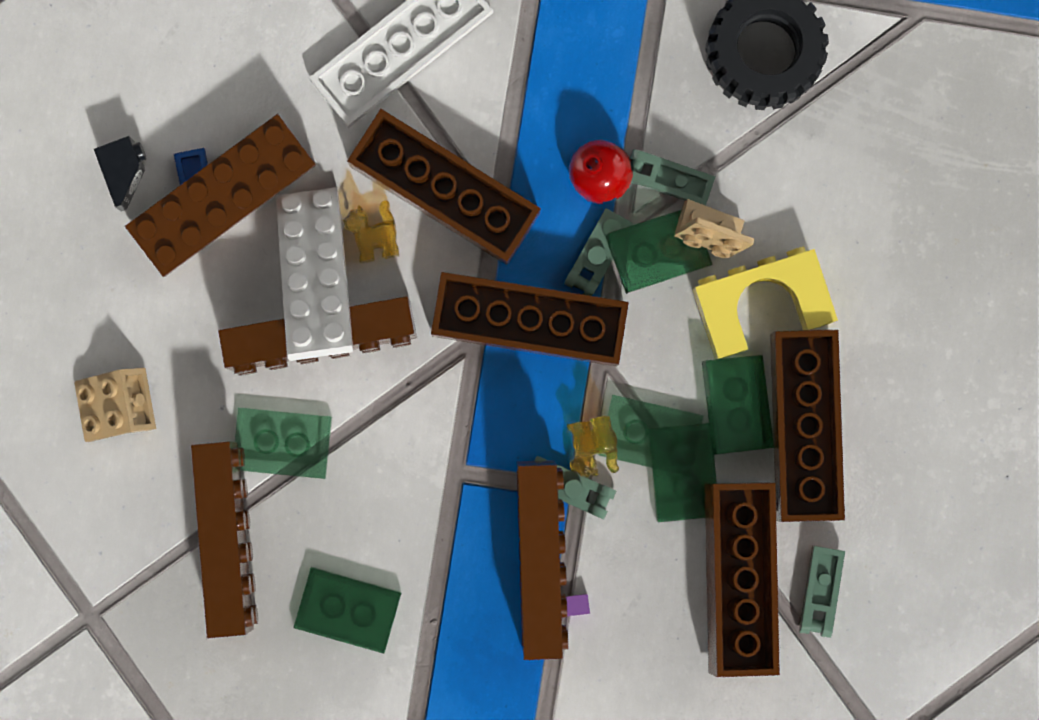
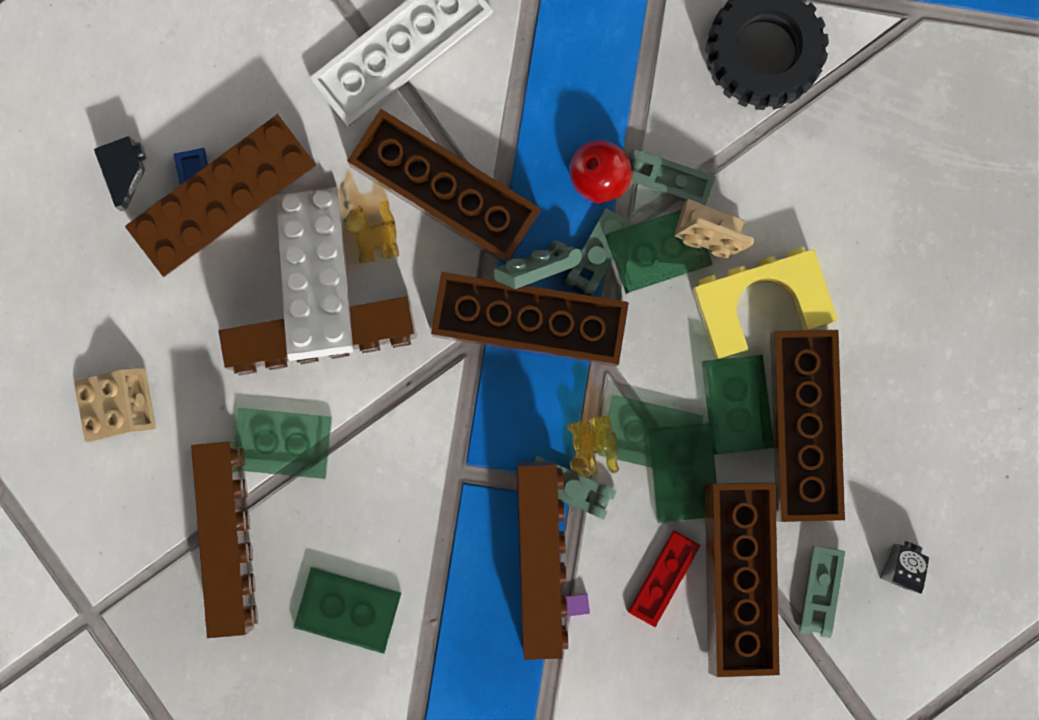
none -> sand green plate [494,240,582,289]
none -> red tile [627,530,701,627]
none -> black slope [880,541,929,594]

